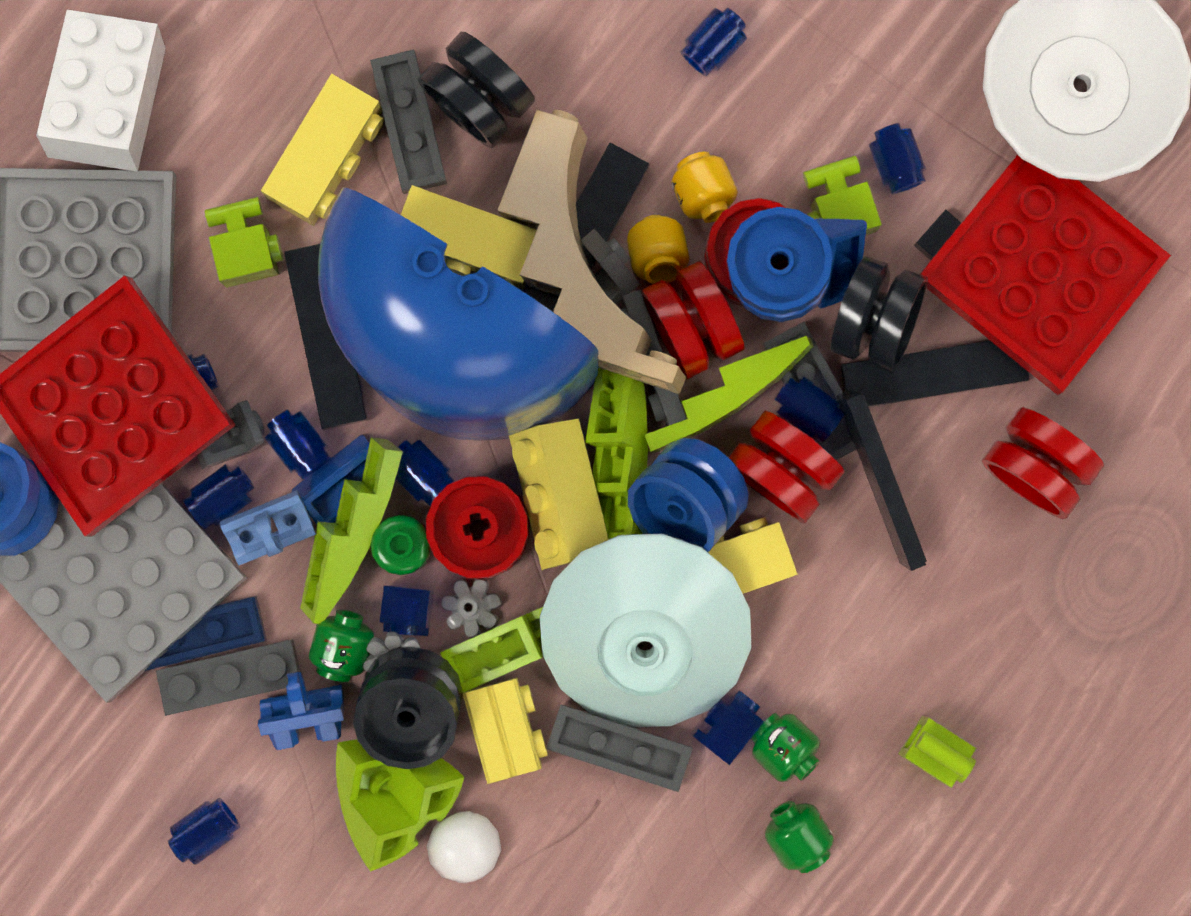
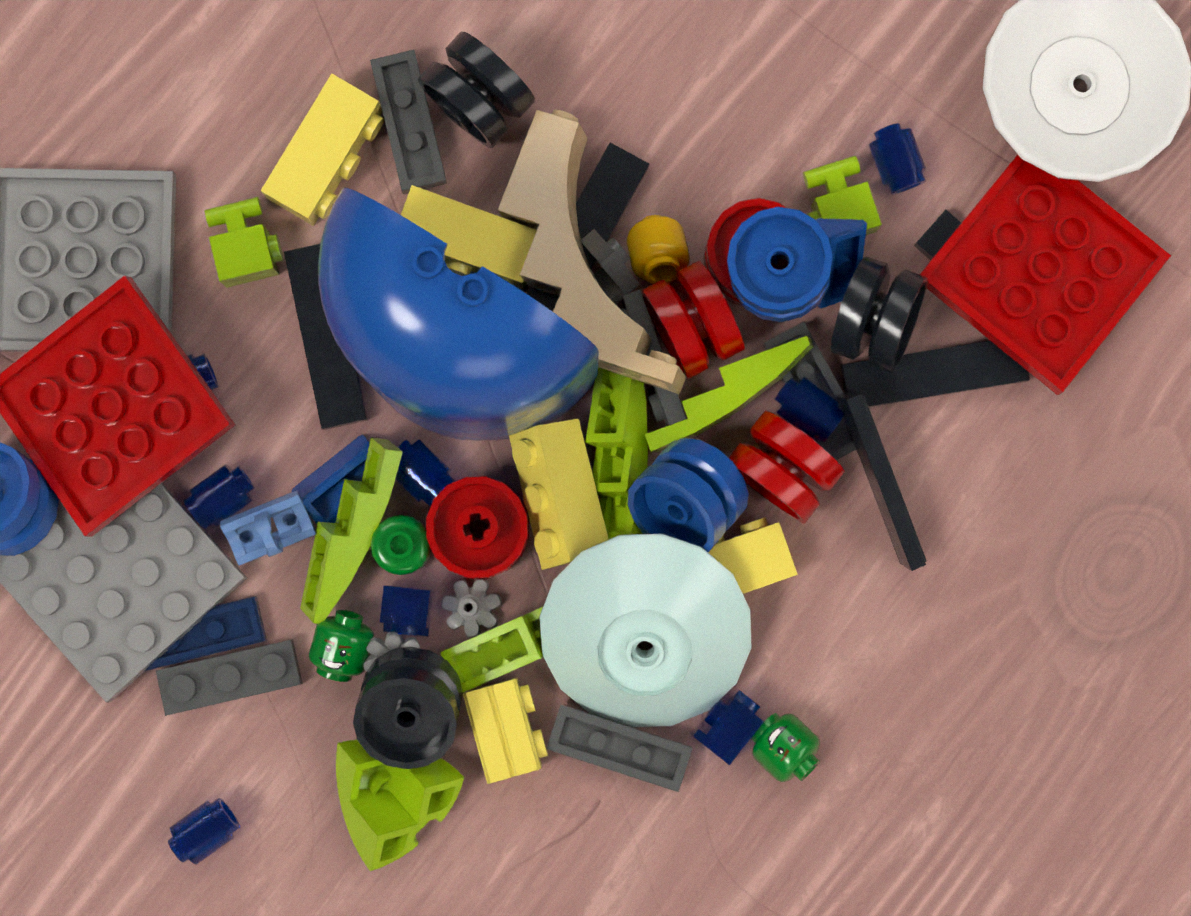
white brick [36,10,166,172] -> none
dark grey bracket [197,400,264,470] -> none
blue hips [258,671,344,750] -> none
clear blue brick [264,409,331,480] -> none
white hair [427,811,501,883] -> none
yellow head [671,151,738,223] -> none
clear blue brick [680,8,747,77] -> none
green head [765,801,834,873] -> none
lime brick [898,716,977,788] -> none
red wheel [981,407,1104,519] -> none

